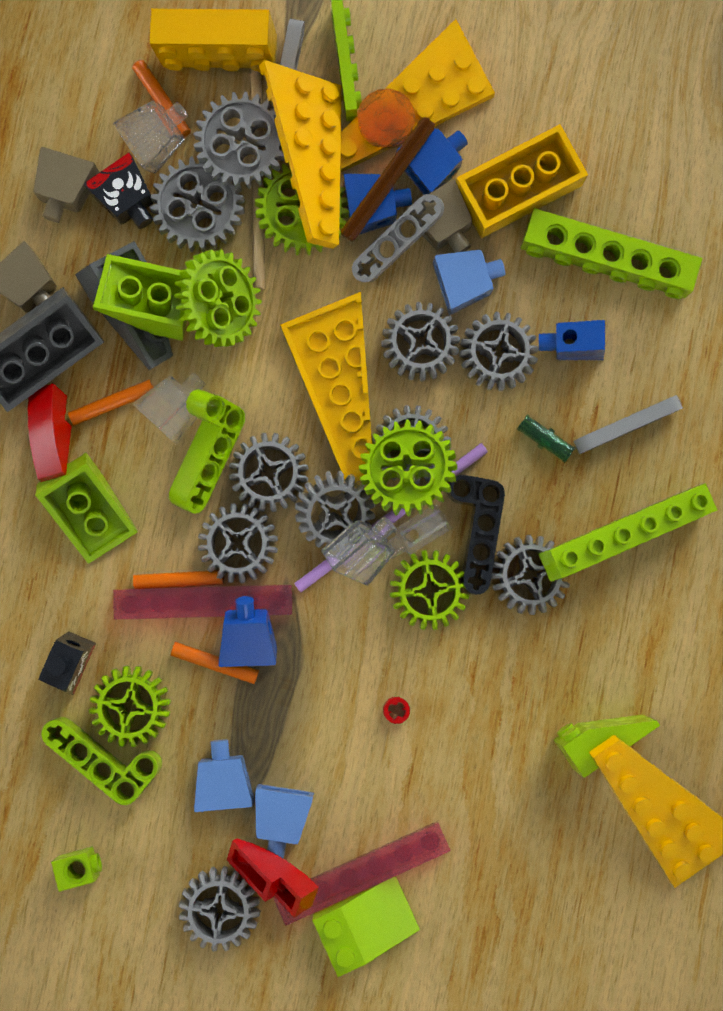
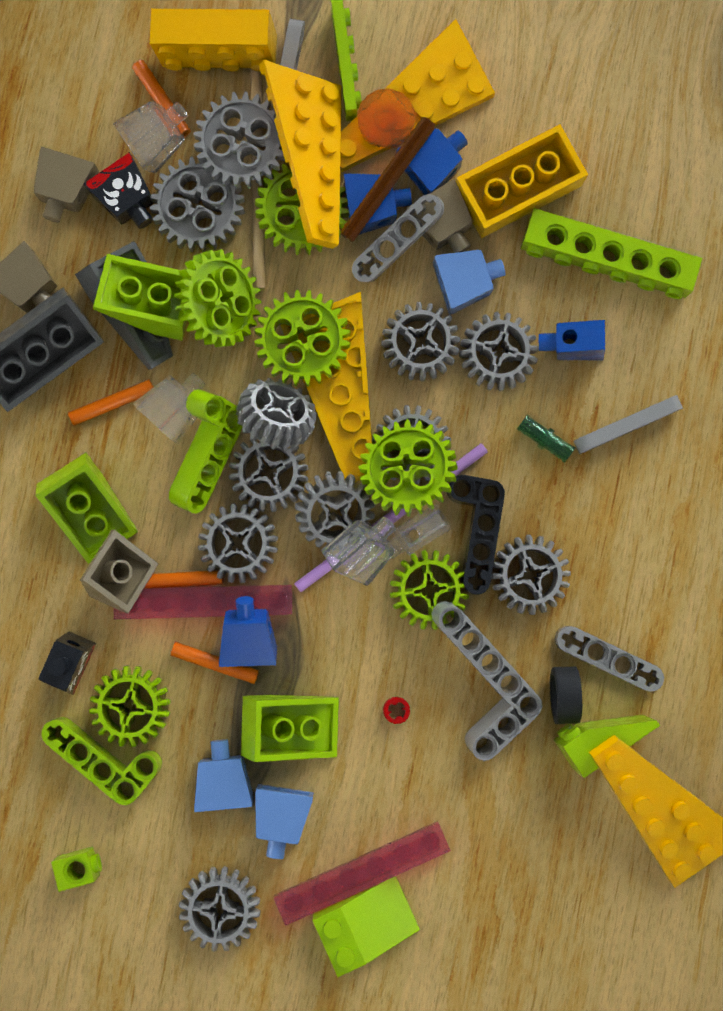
red slope [28,383,72,482] -> none
red slope [227,838,319,918] -> none
lime brick [538,483,718,582] -> none
none -> dark tan slope [80,530,158,613]
none -> light grey gear [236,378,317,451]
none -> lime slope [241,695,339,762]
none -> lime gear [254,290,350,387]
none -> light grey beam [432,601,543,761]
none -> black tyre [550,666,583,724]
none -> light grey beam [555,626,664,692]

